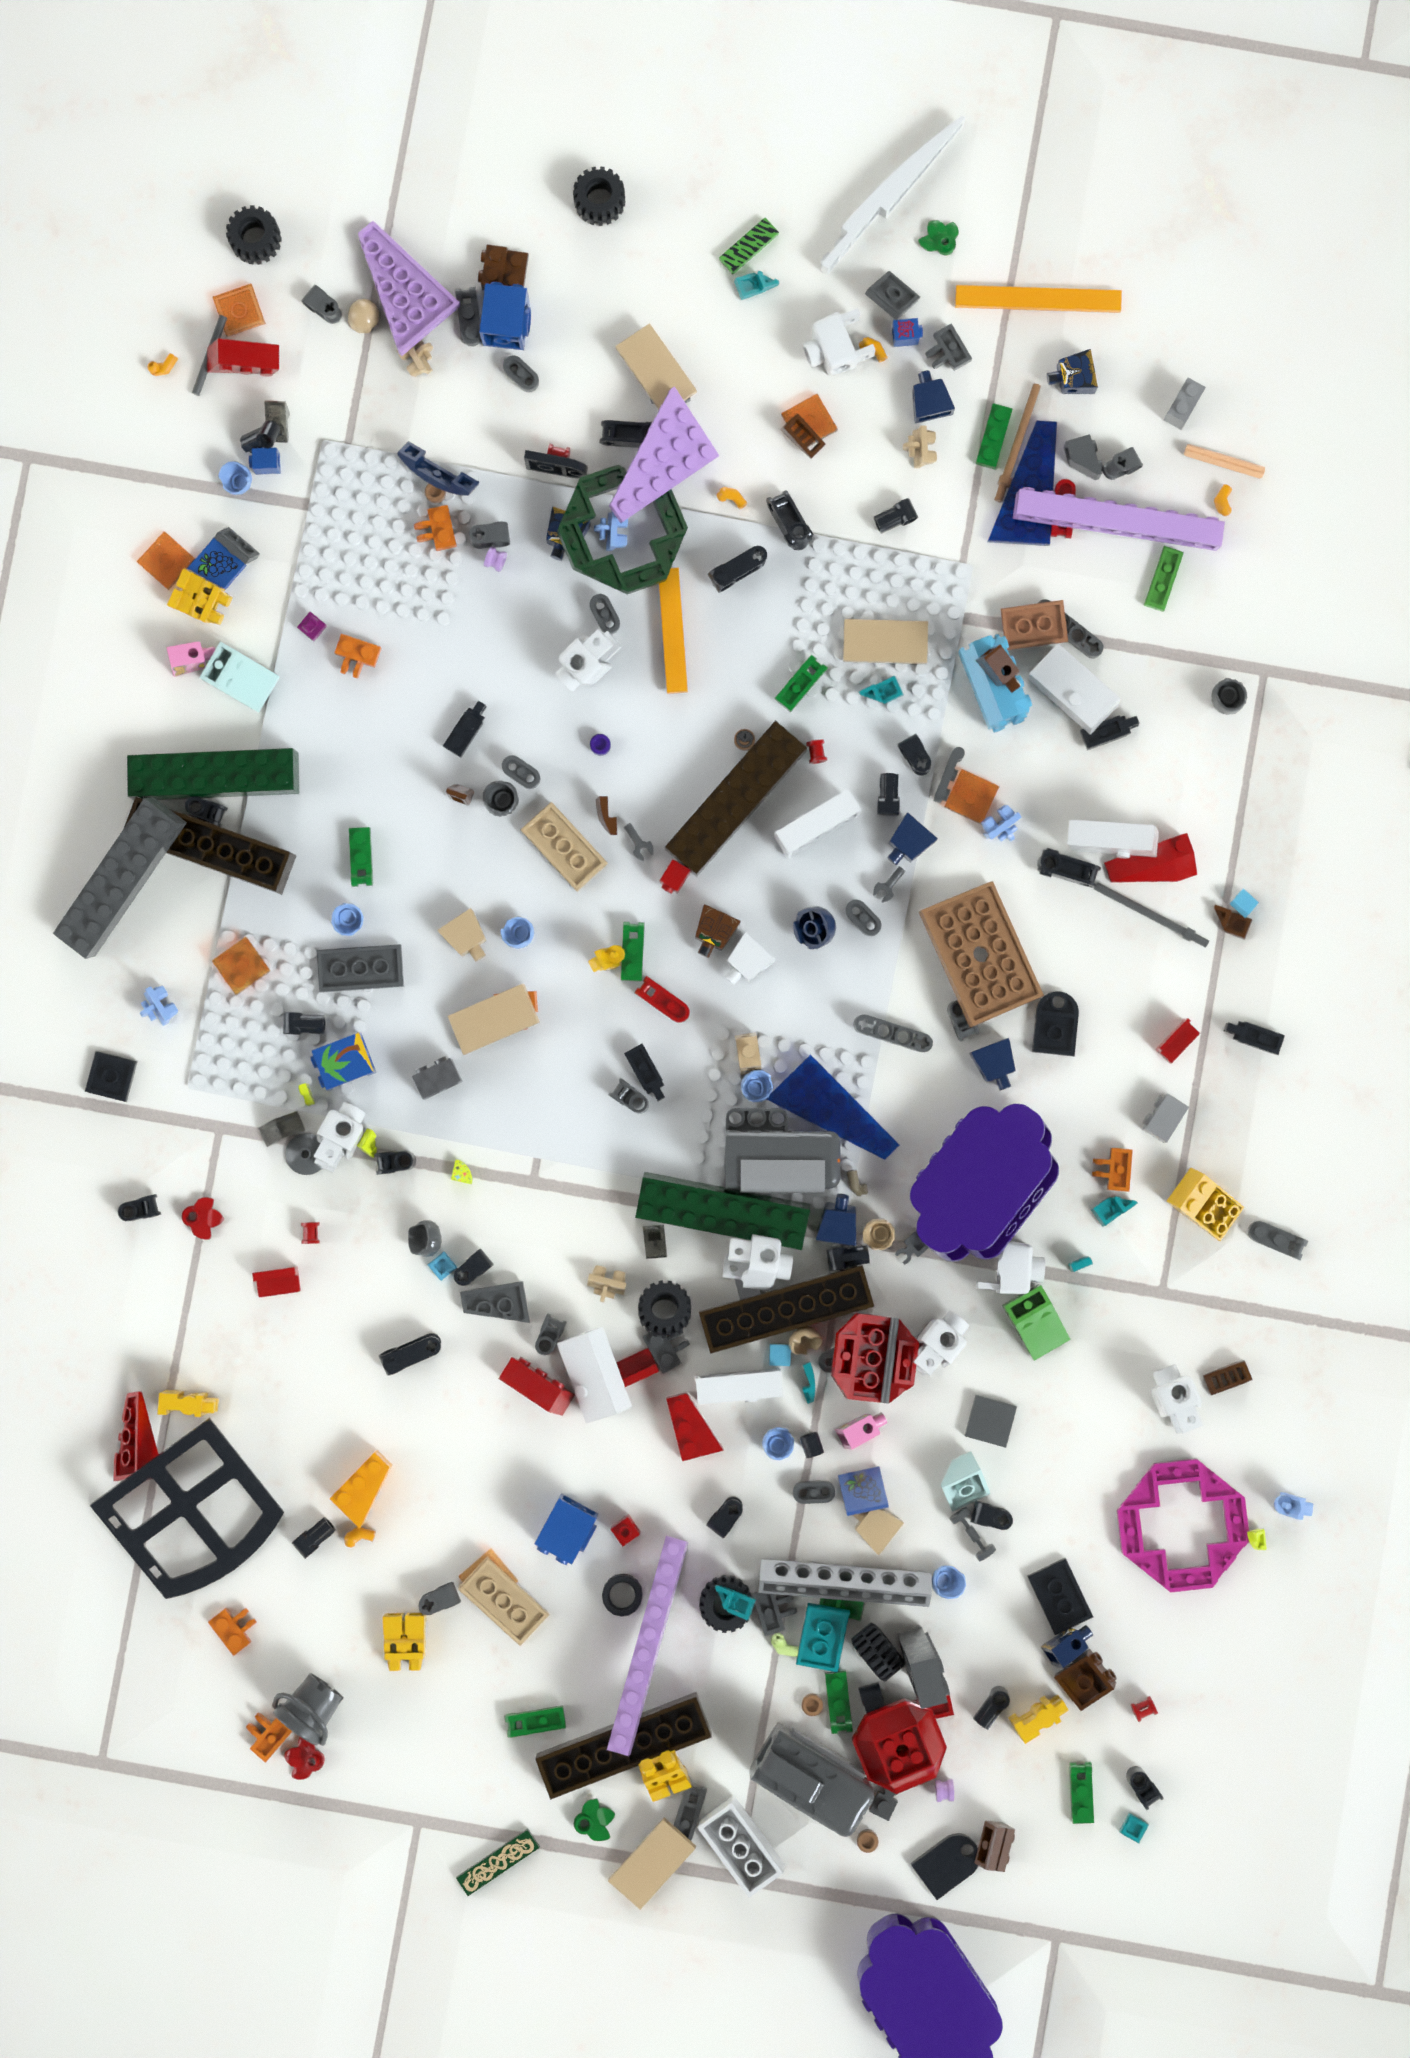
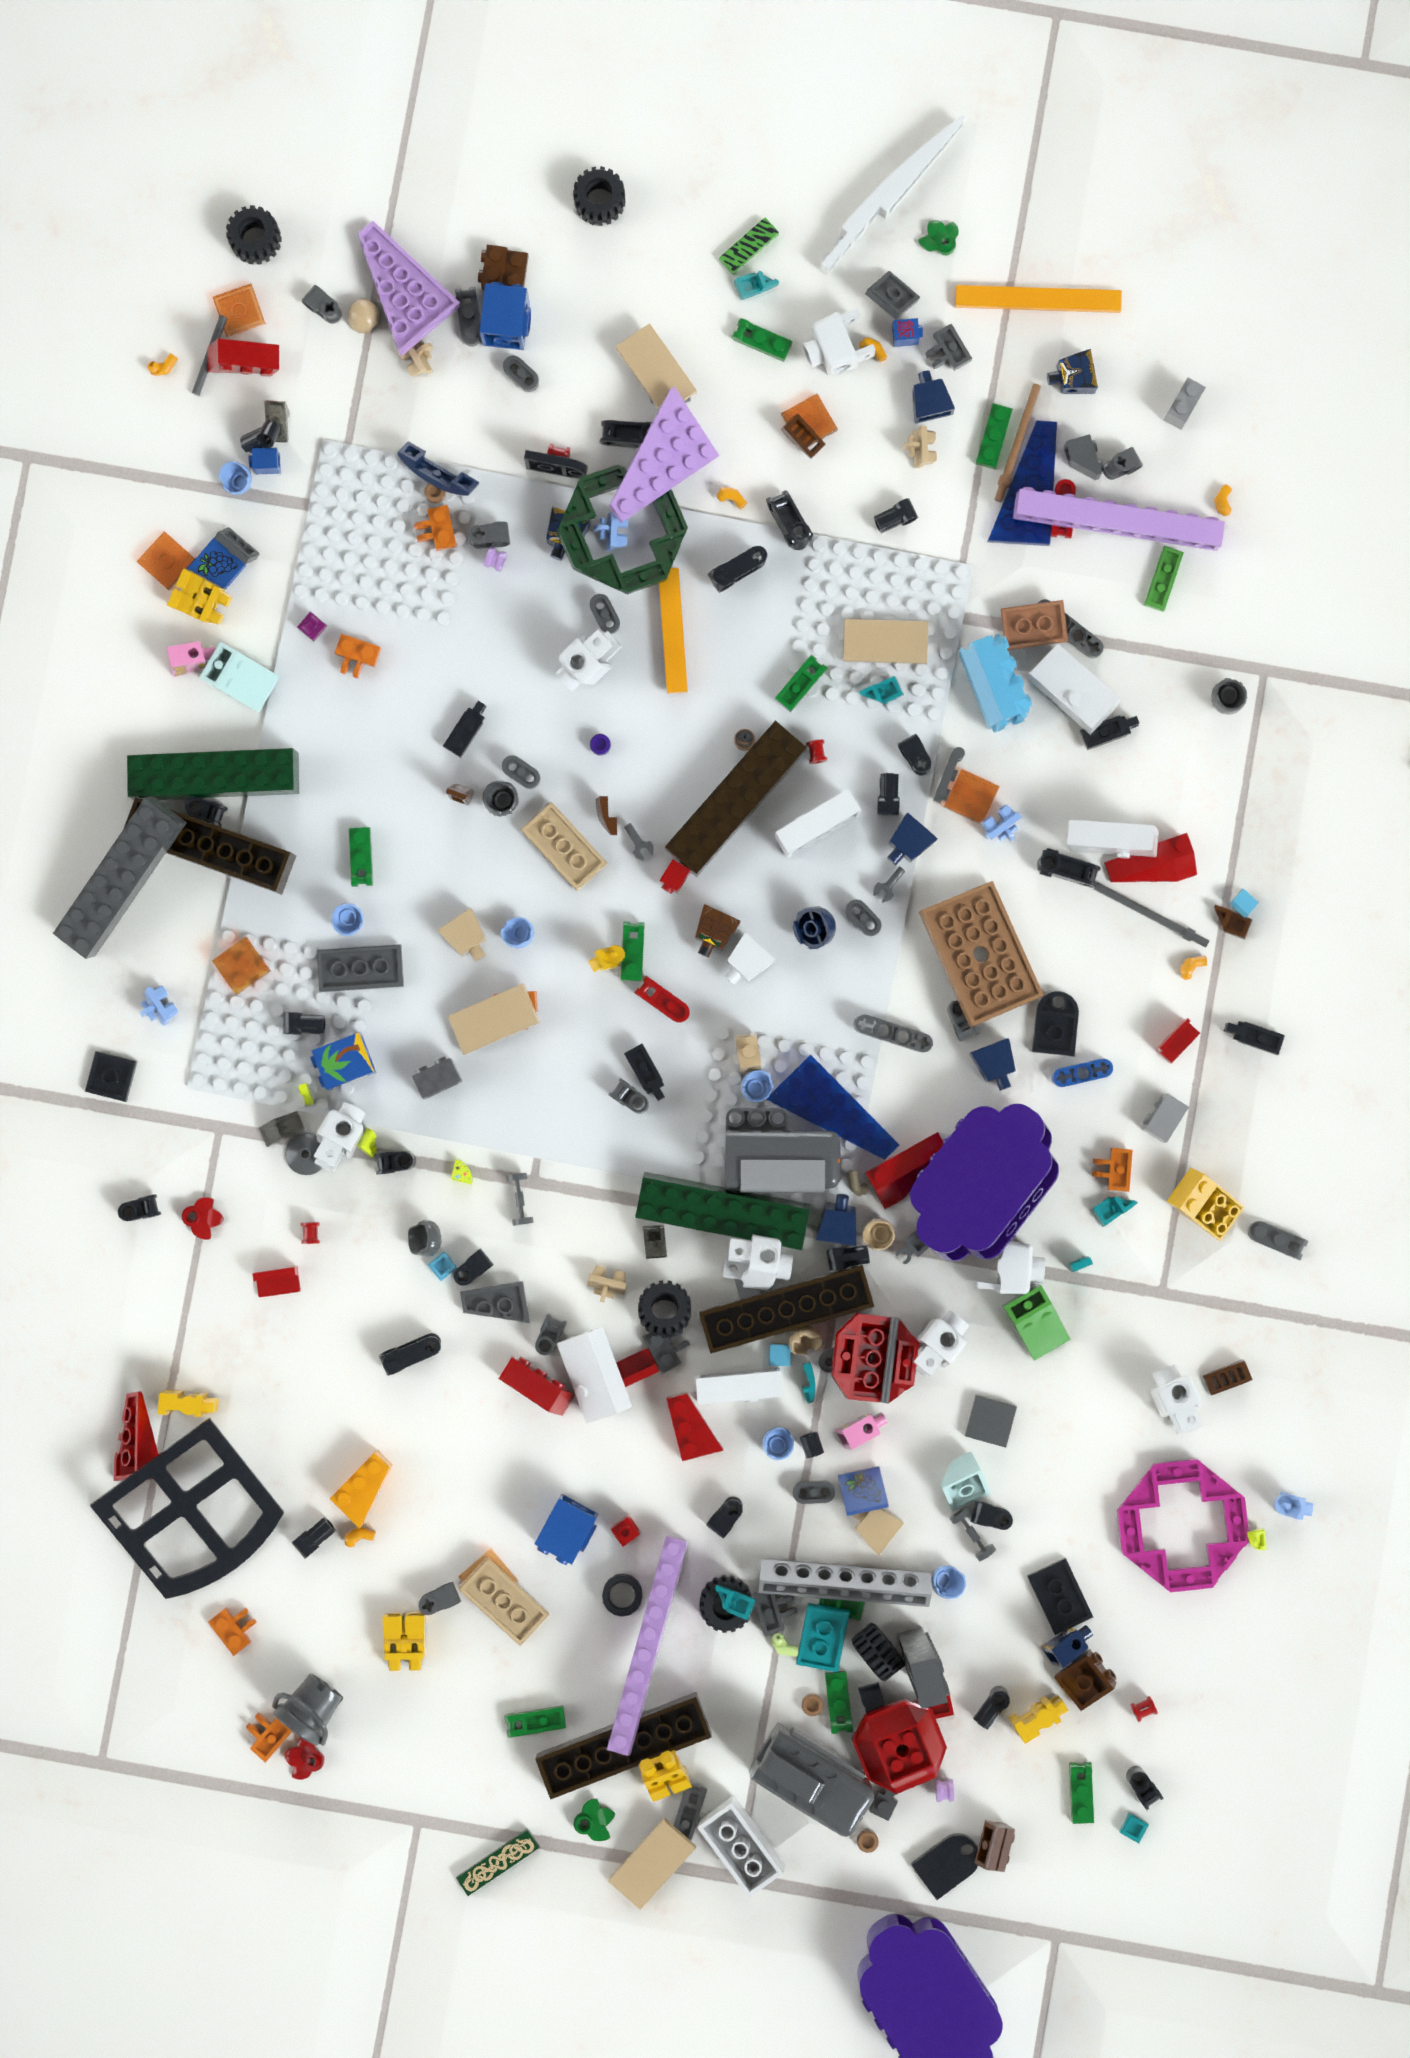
torso [975,644,1021,693] -> none
light nougat axle [1184,444,1265,479] -> none
none -> dark grey wheel [506,1173,534,1226]
none -> green plate [731,318,793,362]
none -> red wedge [864,1132,943,1209]
none -> blue beam [1052,1059,1113,1087]
none -> light orange arm [1180,956,1207,980]

